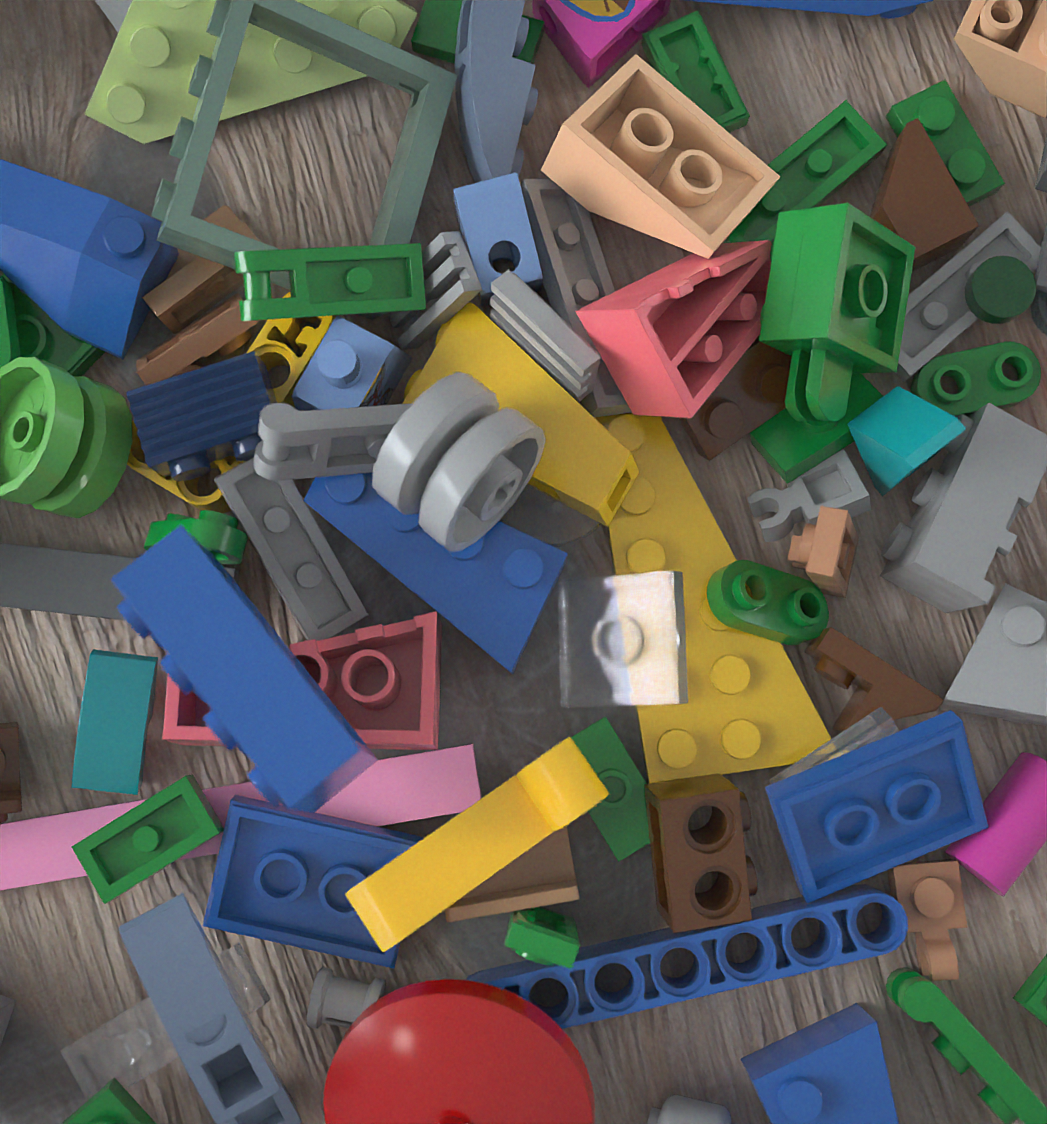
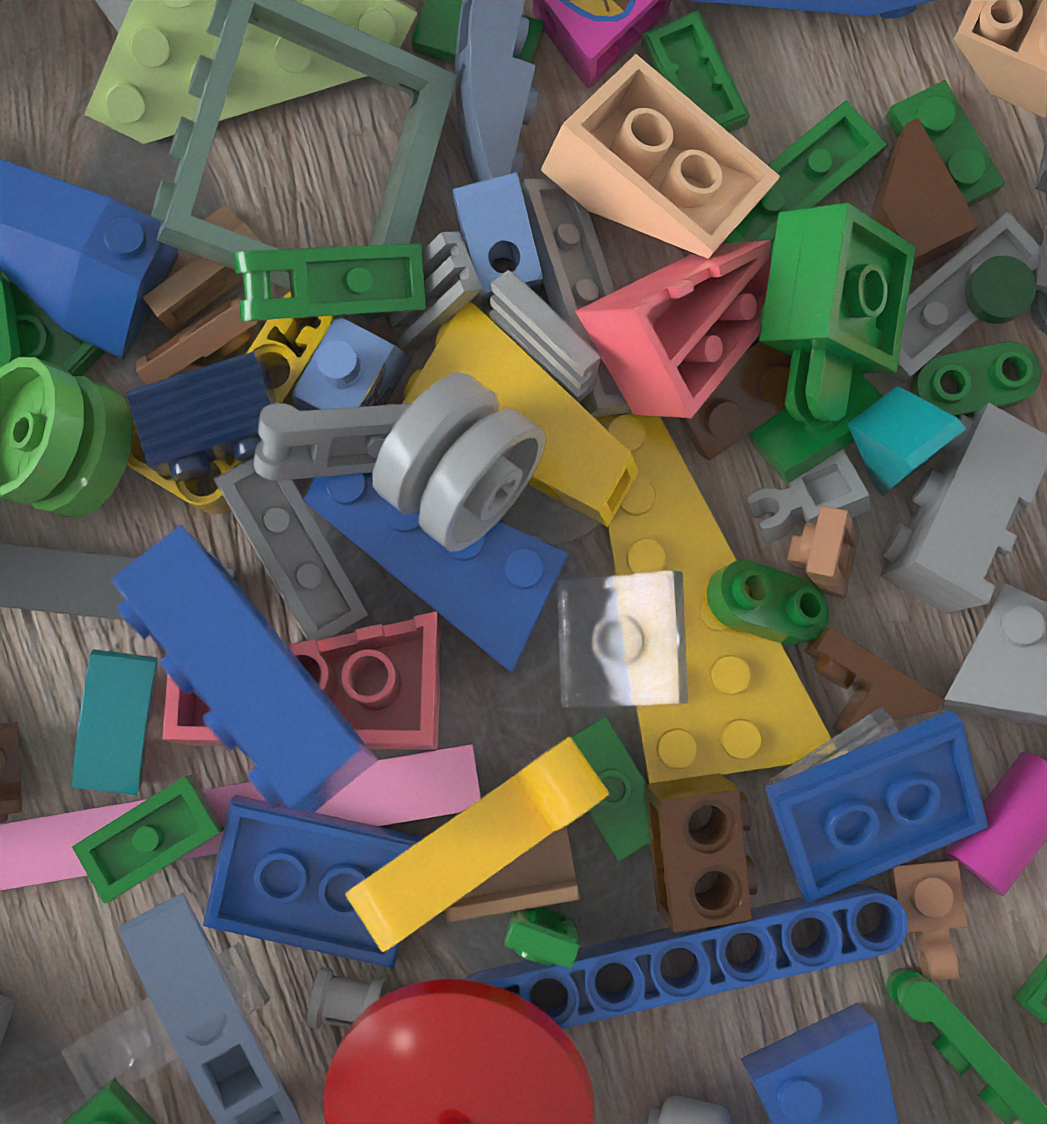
green plate [143,510,248,565] -> none

